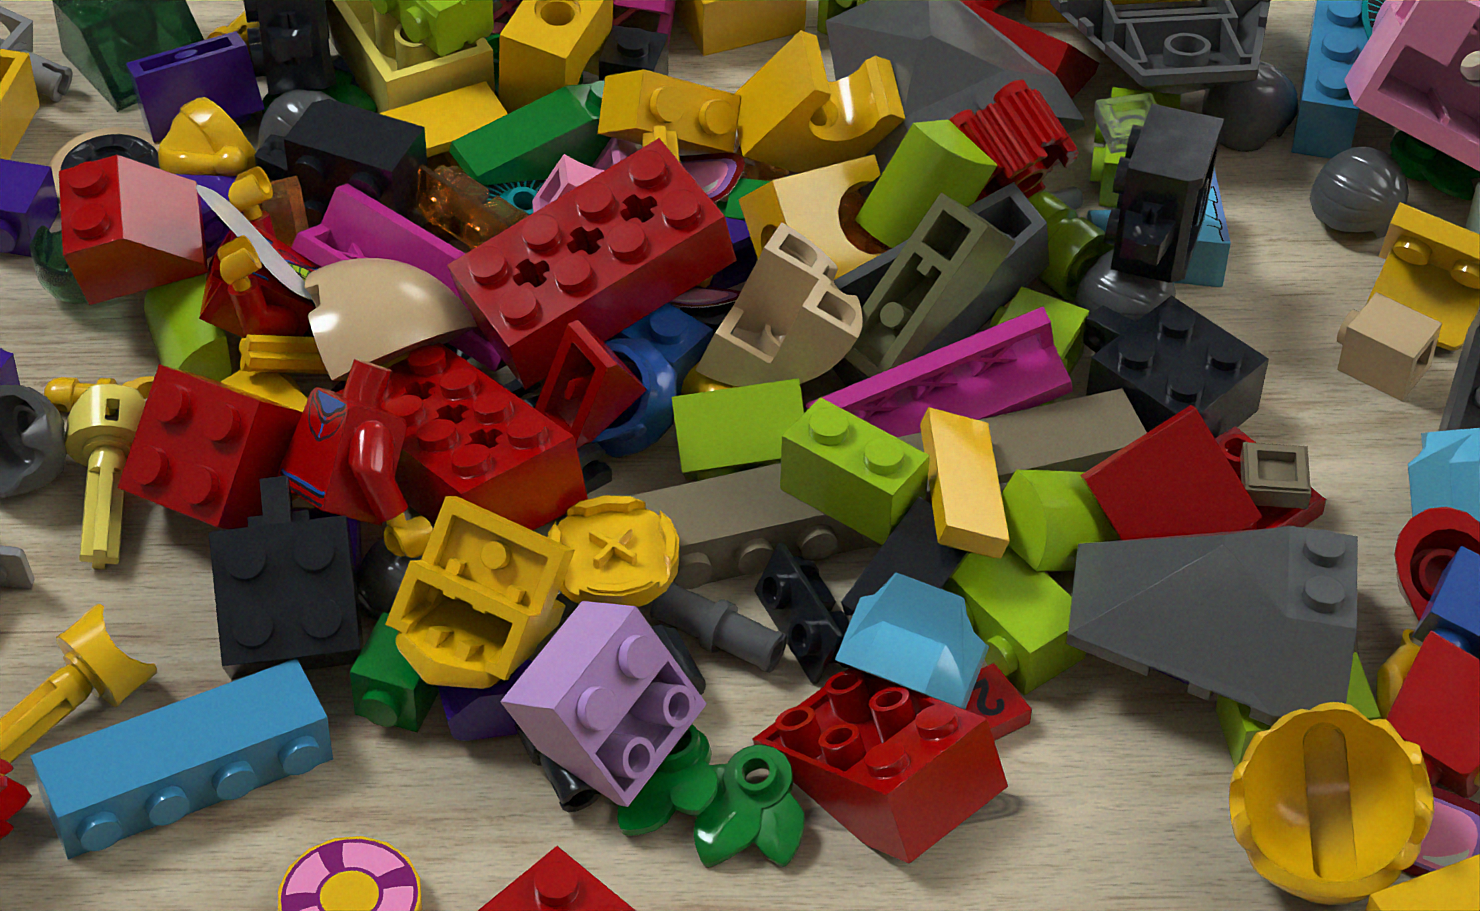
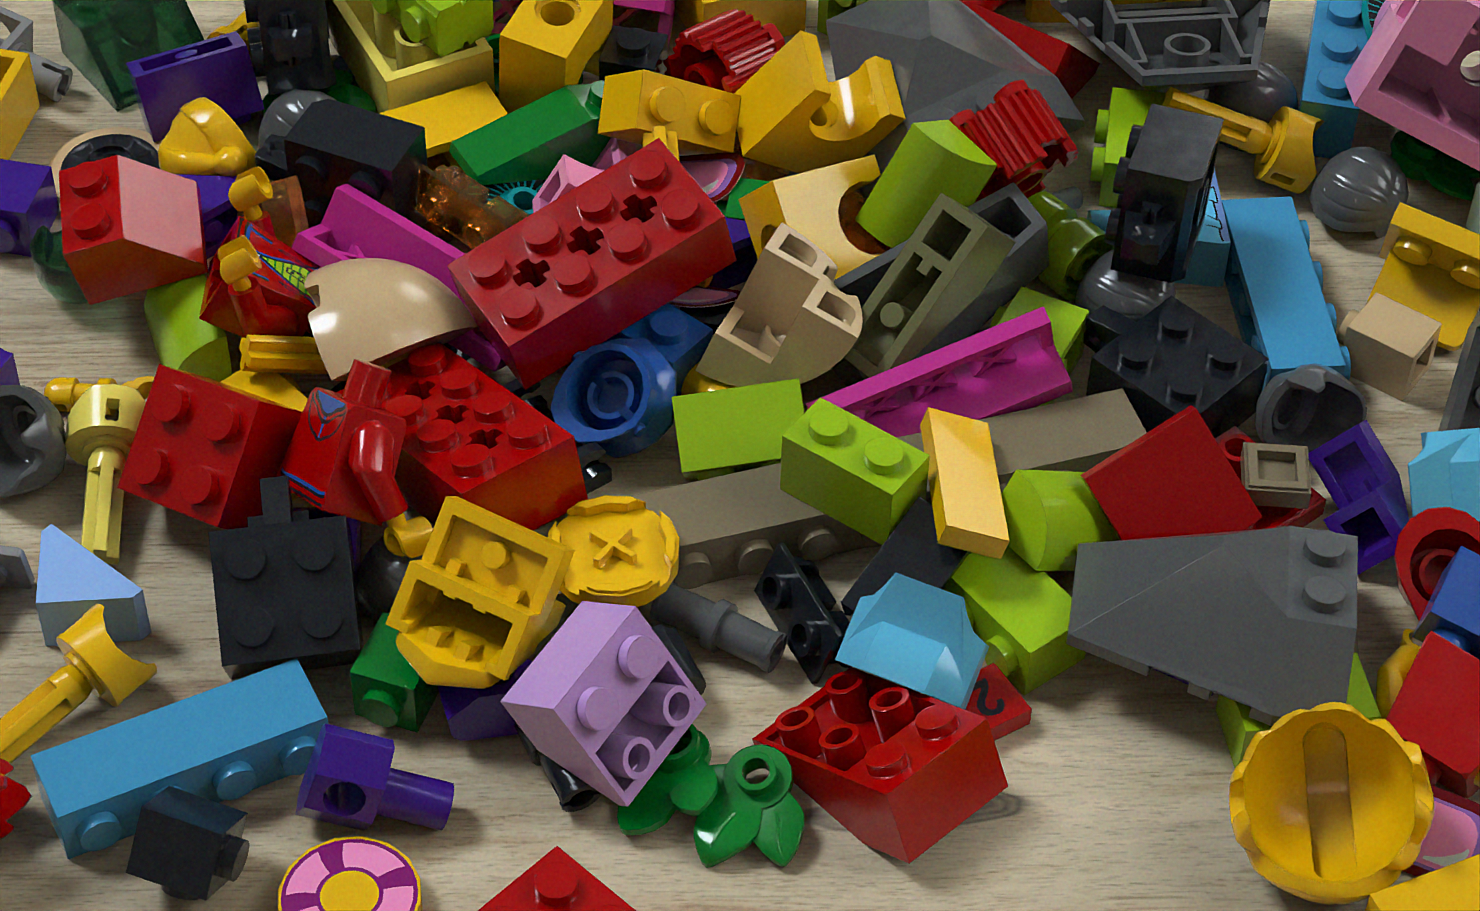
white sticker [196,185,312,300] -> none
red slope [535,320,647,448] -> none
clear tile [1094,93,1156,153] -> none
none -> light blue slope [36,524,151,646]
none -> black brick [126,786,250,901]
none -> dark purple piece [295,723,454,831]
none -> red brick [663,9,785,133]
none -> yellow piece [1161,87,1325,194]
none -> dark azure brick [1222,196,1351,391]
none -> dark grey hair [1255,363,1367,453]
none -> dark purple slope [1308,420,1409,575]

